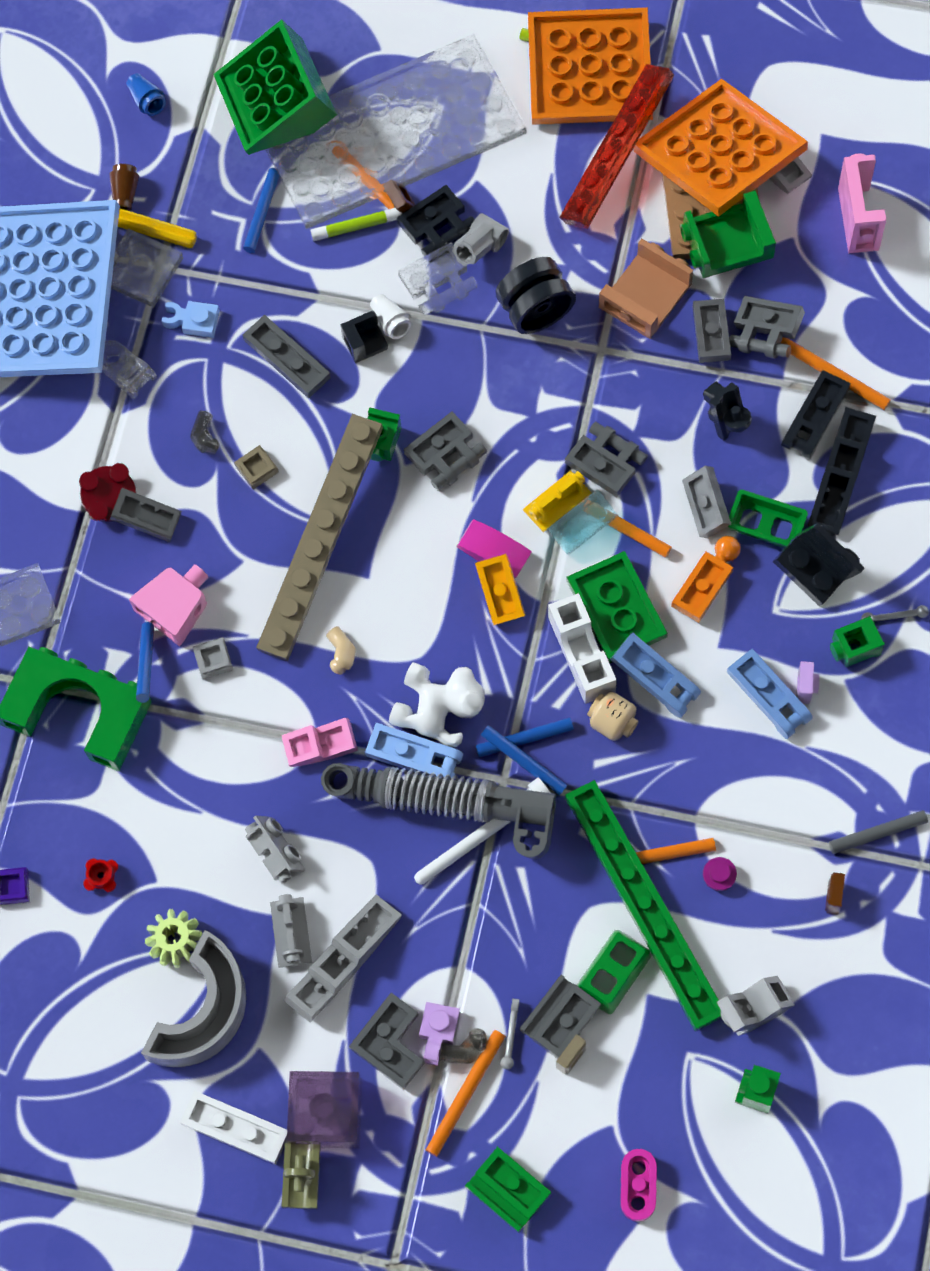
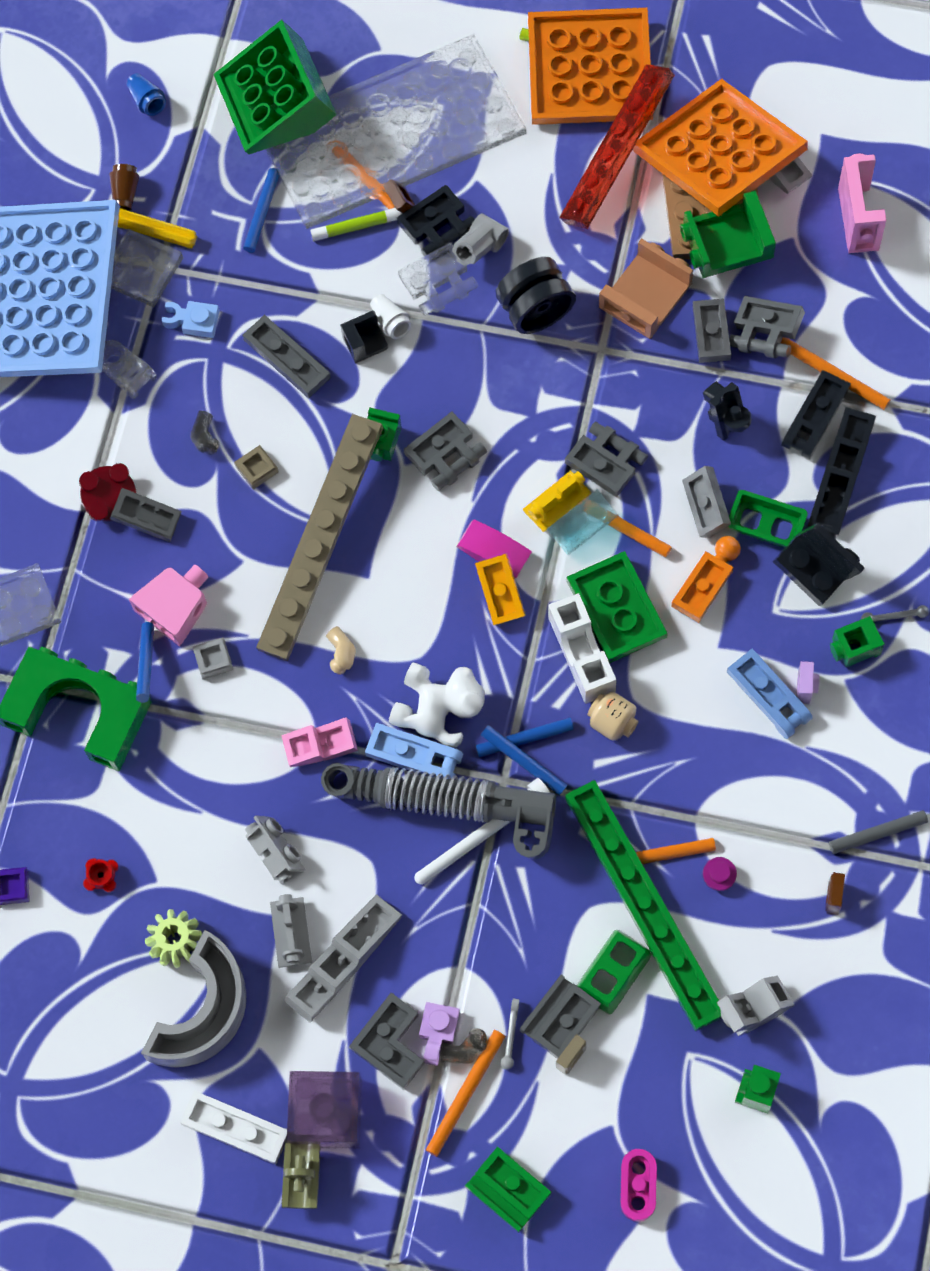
medium blue plate [610,633,701,718] -> none

